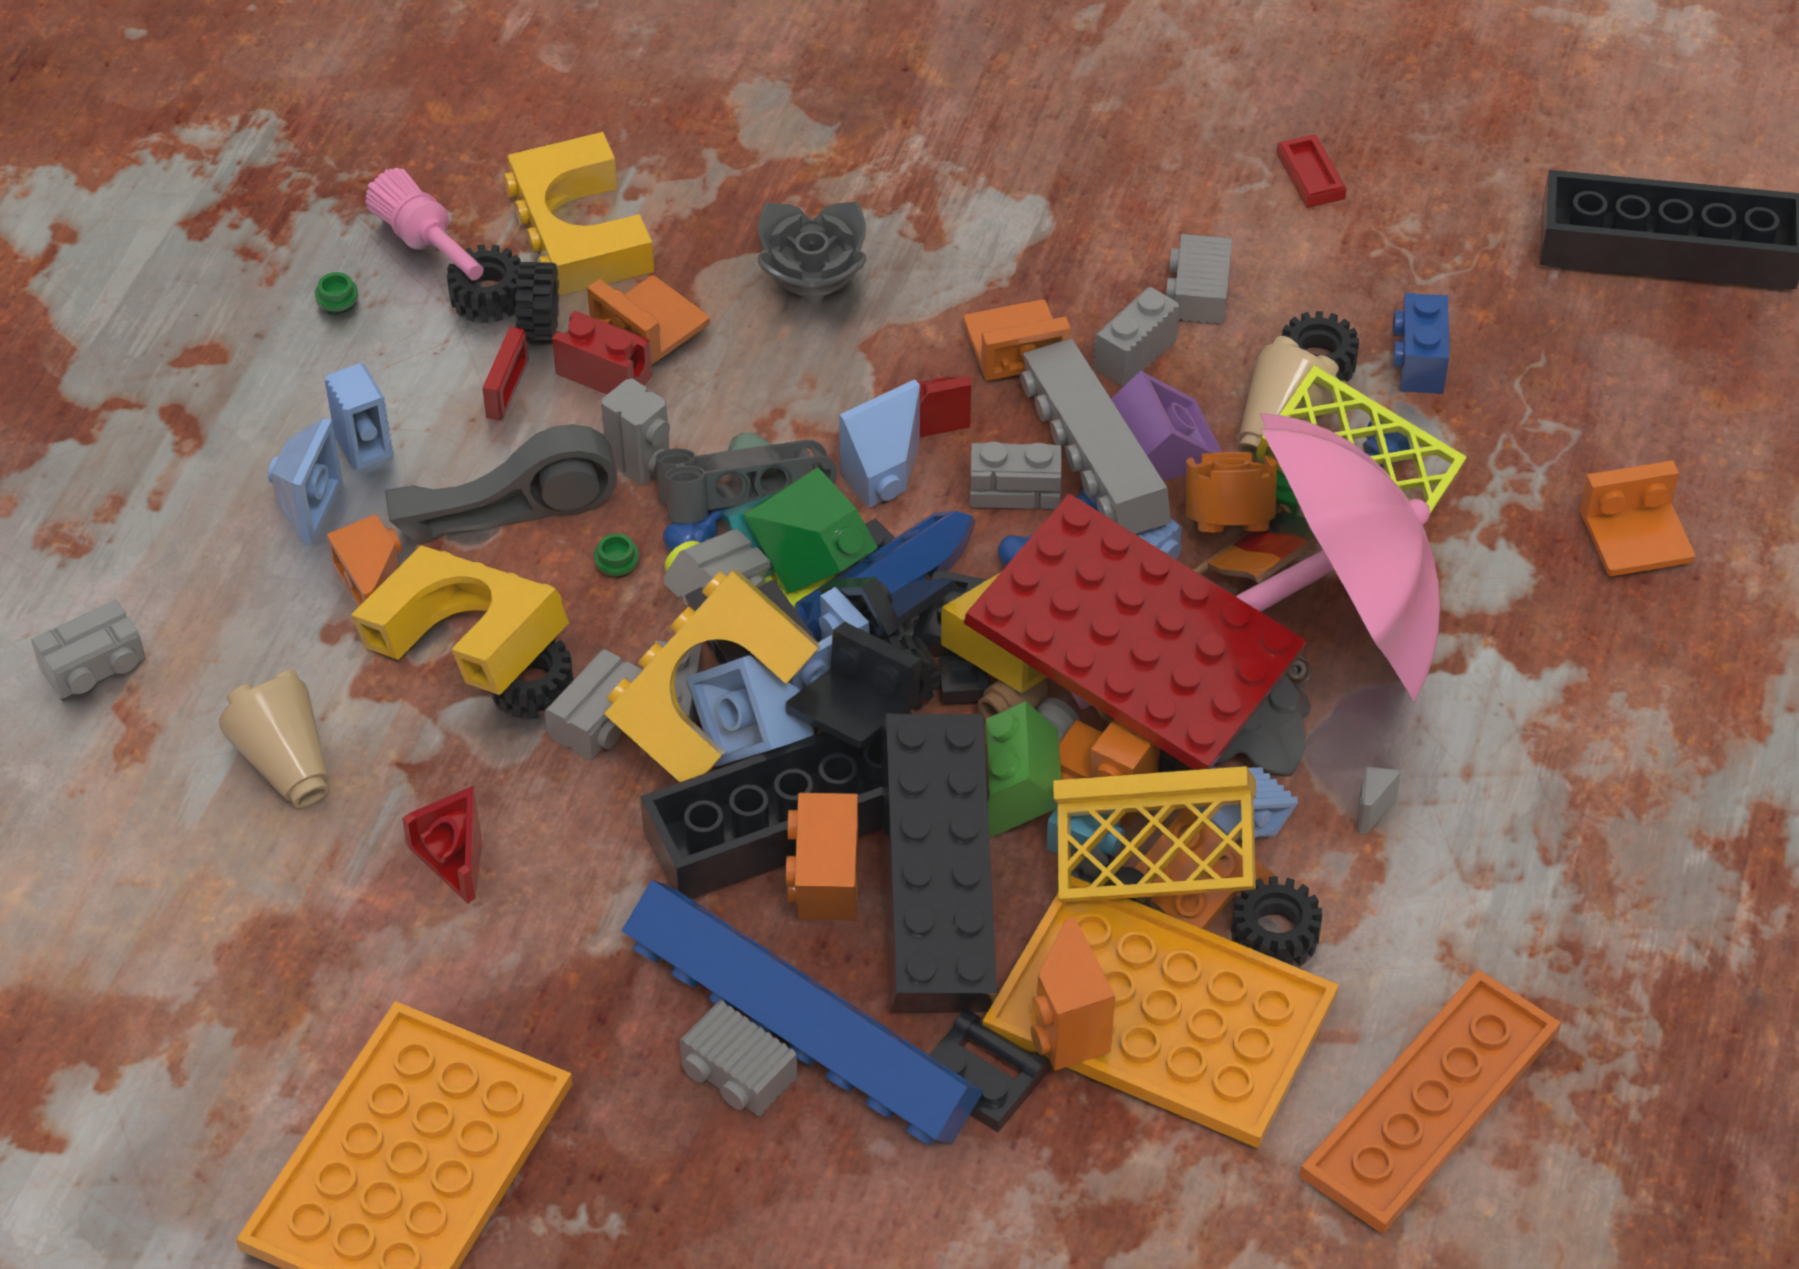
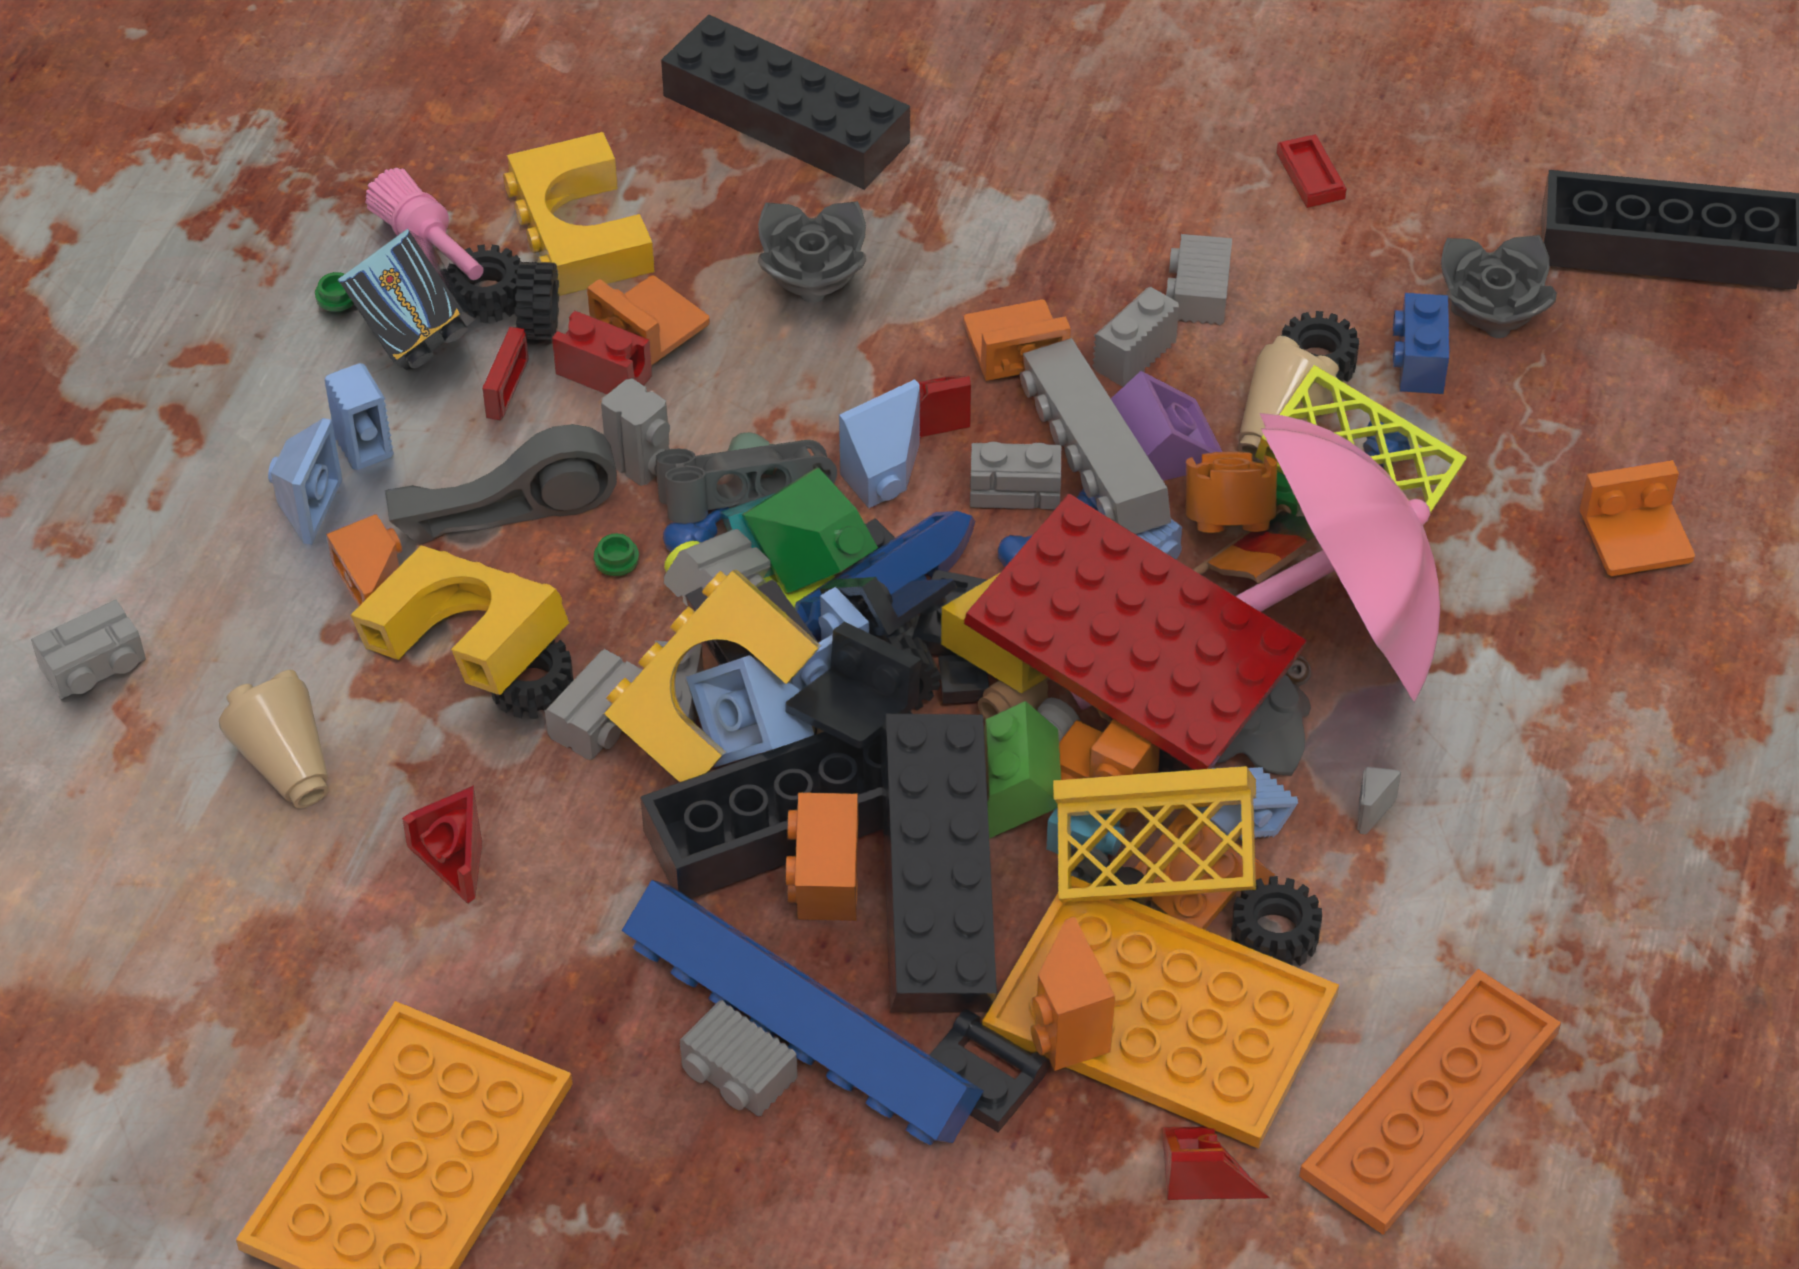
none -> slope [338,229,476,370]
none -> black brick [661,14,910,190]
none -> red slope [1163,1127,1270,1200]
none -> dark grey brick [1441,235,1557,338]

